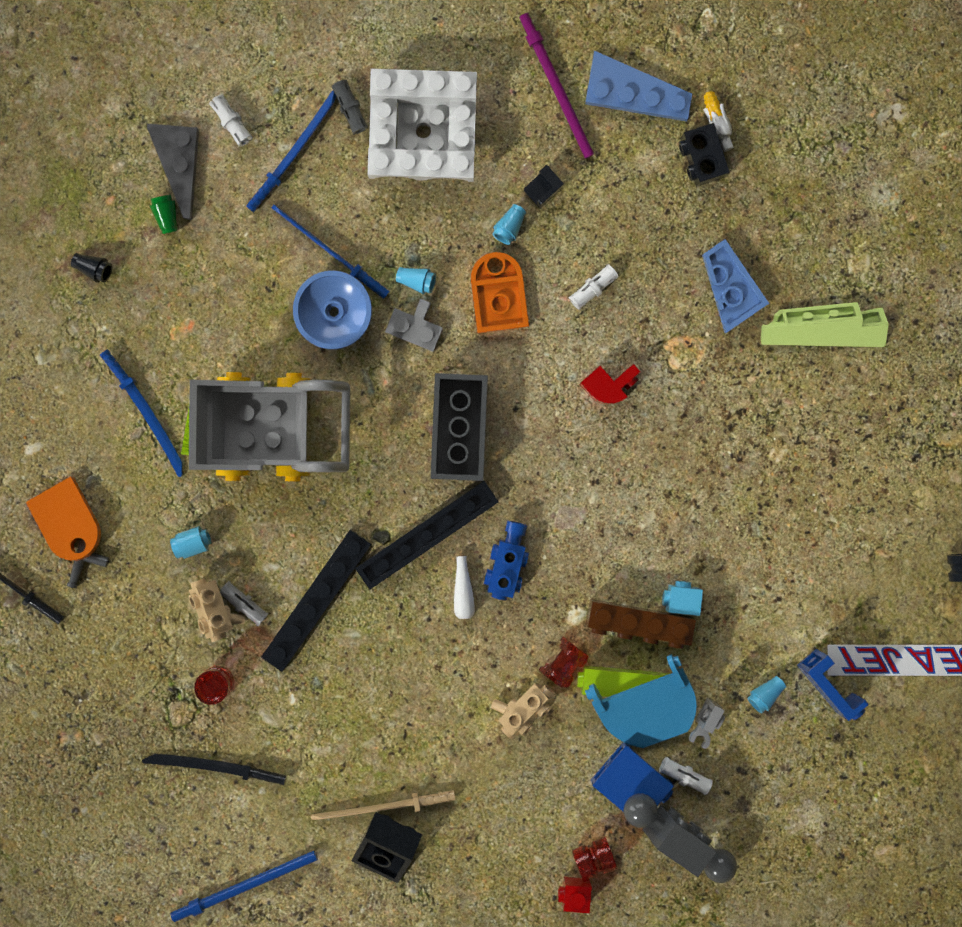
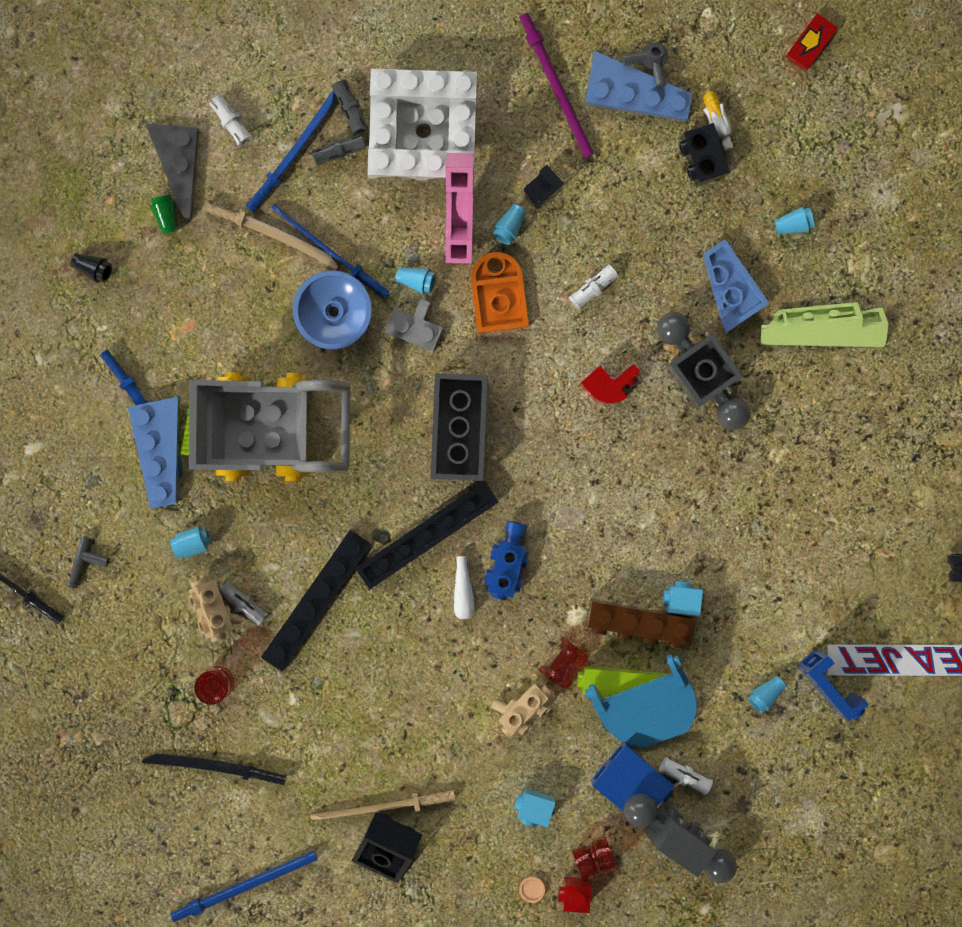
orange tile [26,476,101,561] -> none
light grey plate [689,697,725,749] -> none
none -> medium blue wing [128,396,181,509]
none -> tan sword [203,201,338,270]
none -> dark grey pin [311,133,366,166]
none -> bright pink arch [445,153,474,264]
none -> medium azure brick [514,788,556,828]
none -> light nougat piece [519,876,545,903]
none -> dark grey piece [622,42,668,88]
none -> dark grey brick [657,312,751,430]
none -> medium azure cone [774,207,815,235]
none -> red tile [785,13,838,72]

